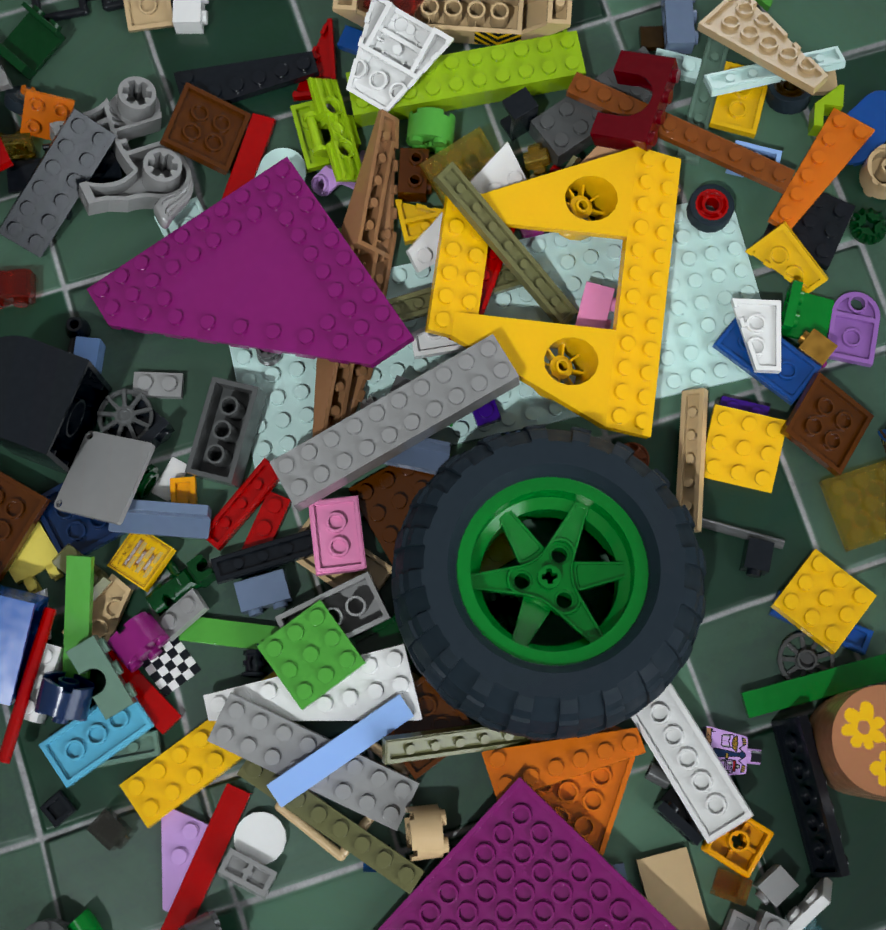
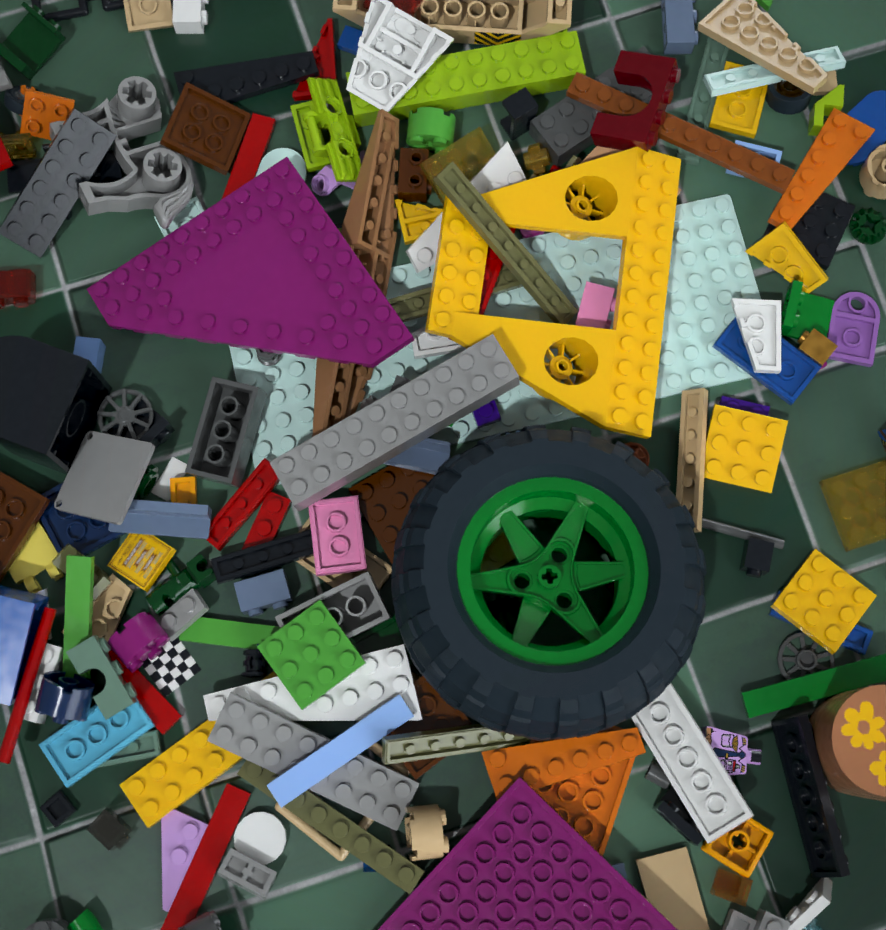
black bar [65,317,91,354] -> none
light grey plate [132,371,185,399] -> none
dark brown tile [639,26,664,51] -> none
light aqua plate [655,48,702,84] -> none
wheel [686,184,735,233] -> none
light grey brick [752,864,799,907] -> none
reddish brown plate [780,372,874,476] -> none

